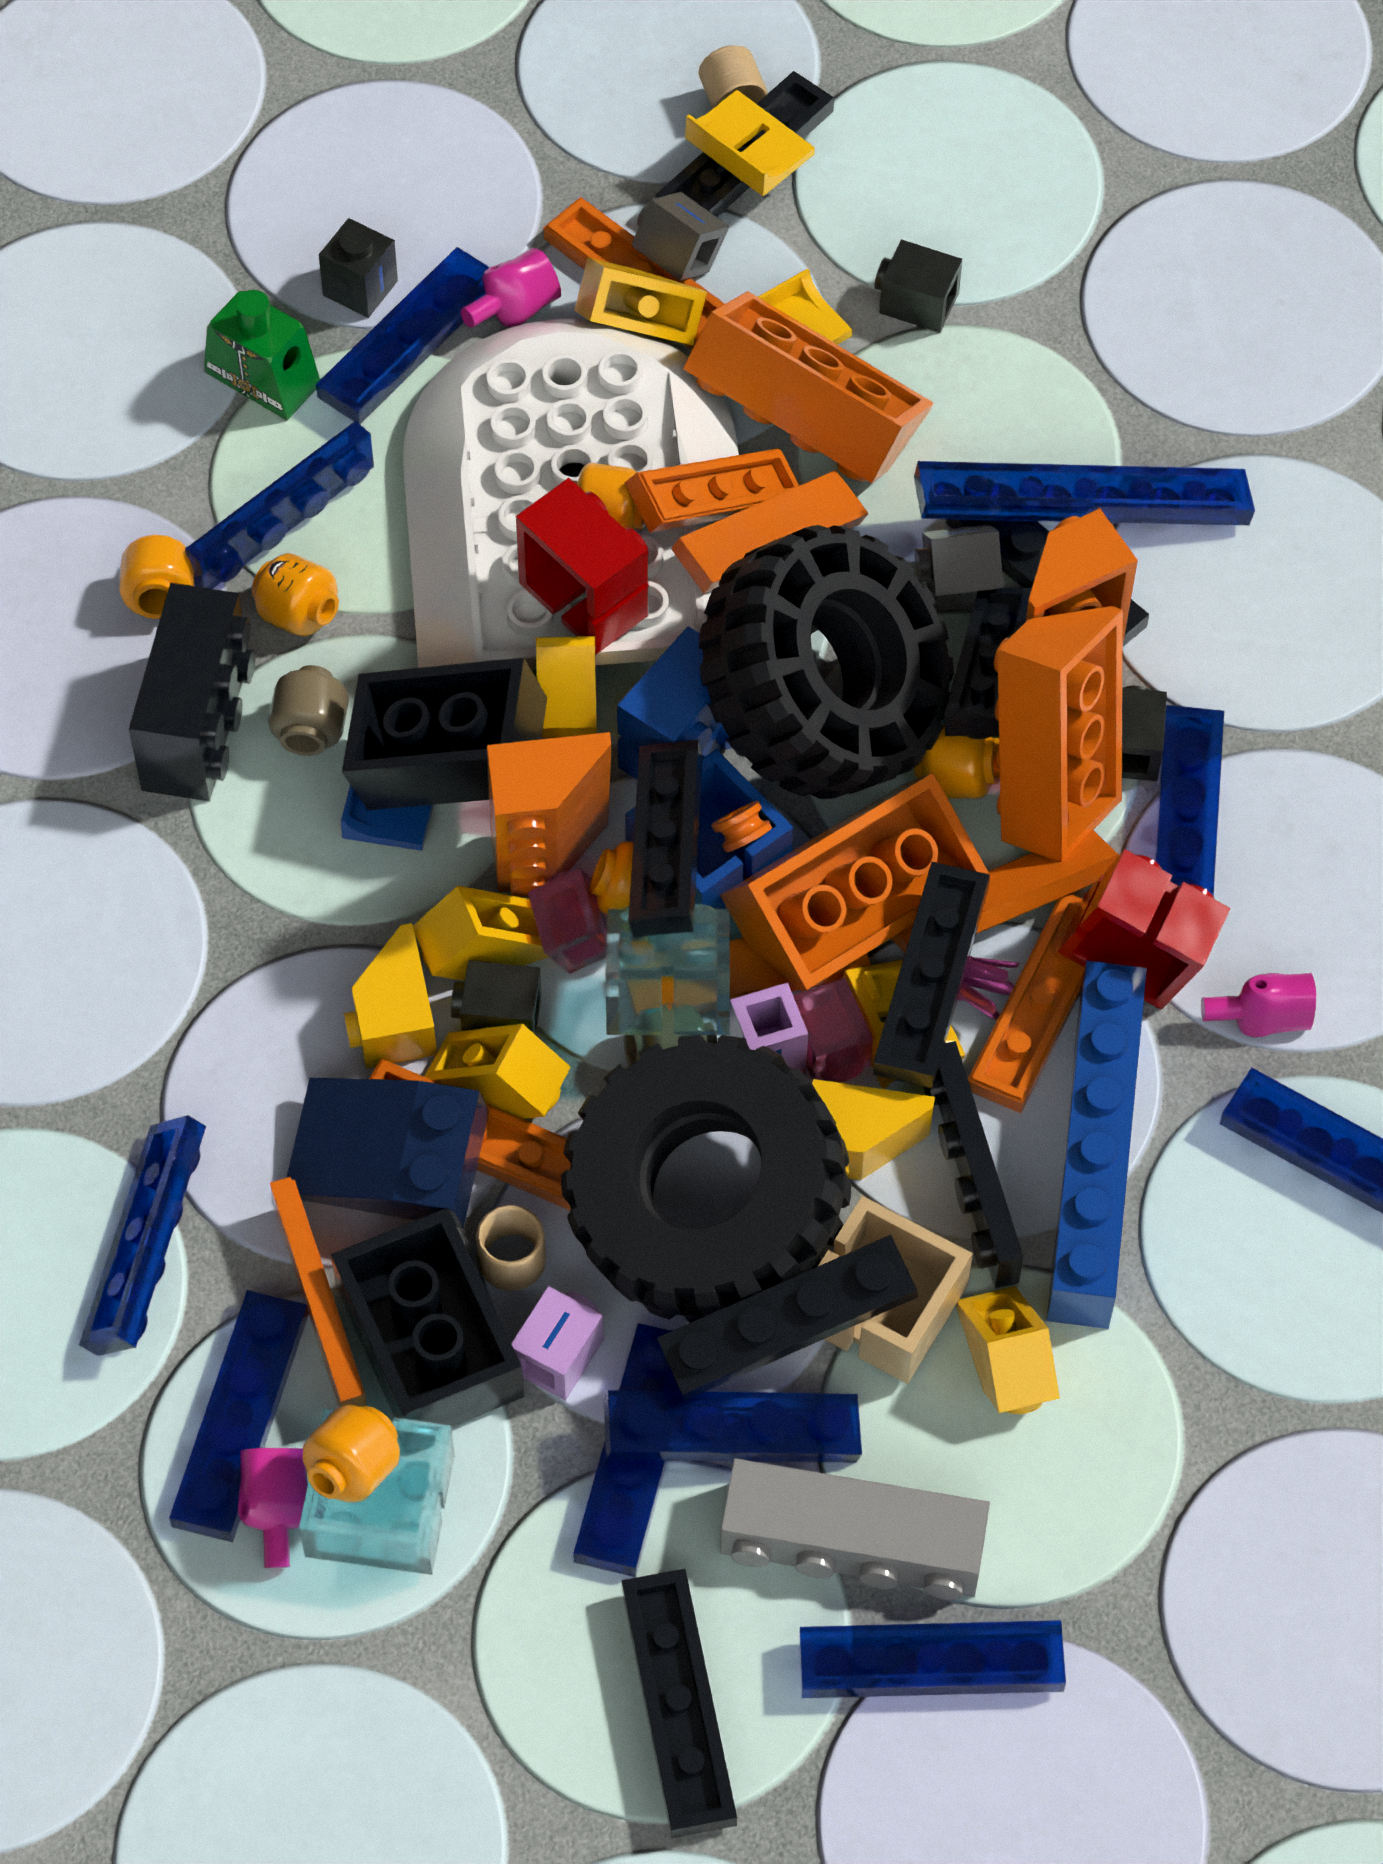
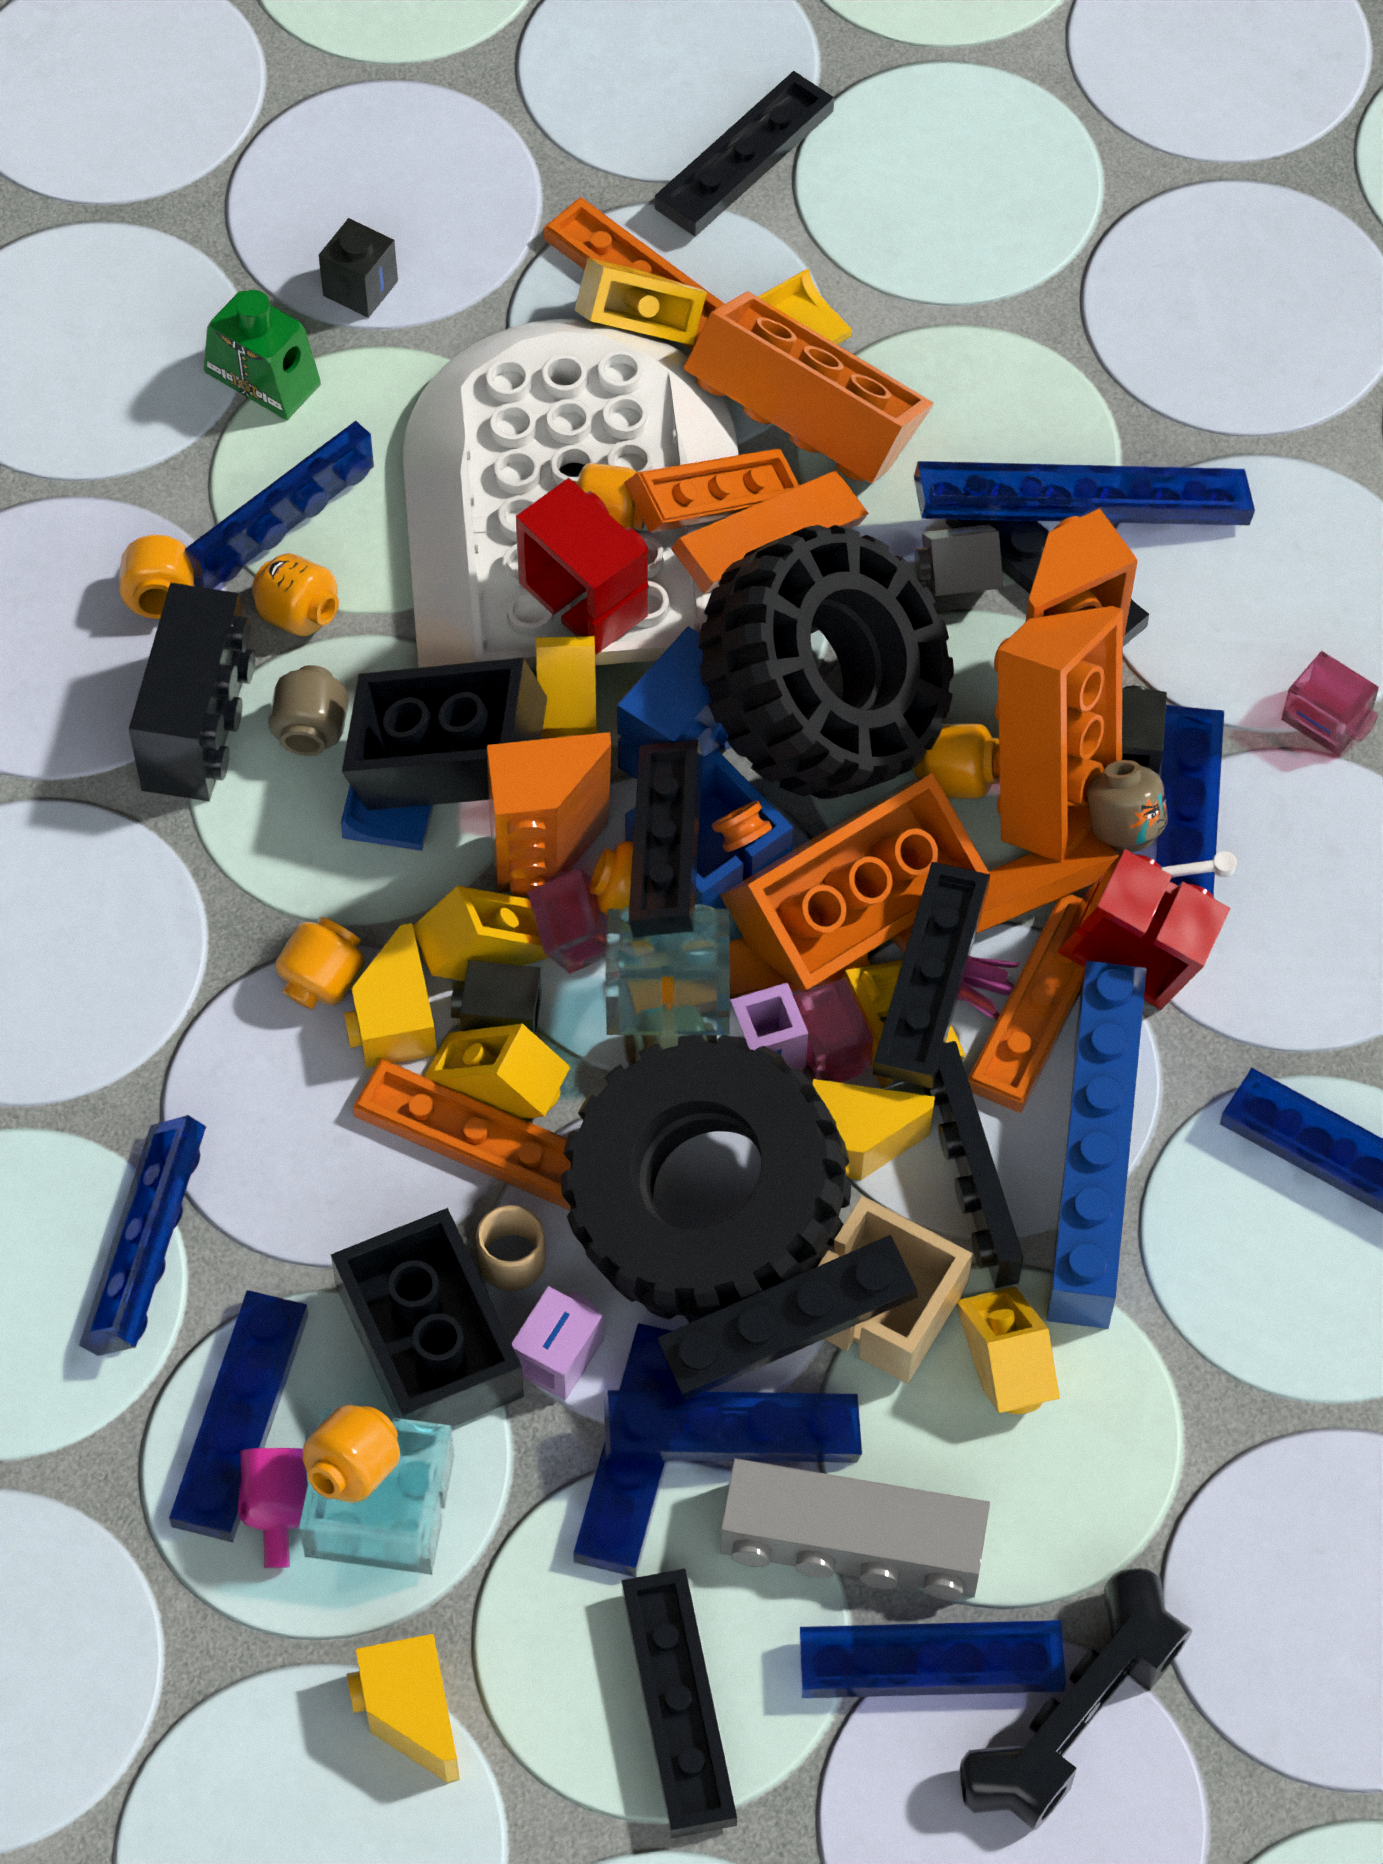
orange tile [270,1176,367,1407] -> none
dark blue slope [286,1077,489,1229] -> none
clear blue plate [316,247,490,425] -> none
dark pink piece [460,248,561,328] -> none
dark grey brick [631,192,730,281] -> none
yellow piece [685,90,815,196] -> none
tan piece [698,45,768,109] -> none
pearl dark grey brick [874,239,963,333] -> none
black plate [944,587,1032,739] -> none
dark pink piece [1201,973,1316,1038] -> none
none -> light orange head [275,917,365,1010]
none -> yellow slope [347,1633,460,1782]
none -> black plate [960,1568,1192,1830]
none -> dark tan head [1087,760,1168,852]
none -> white hinge [1161,851,1237,878]
none -> clear pink brick [1281,650,1379,756]

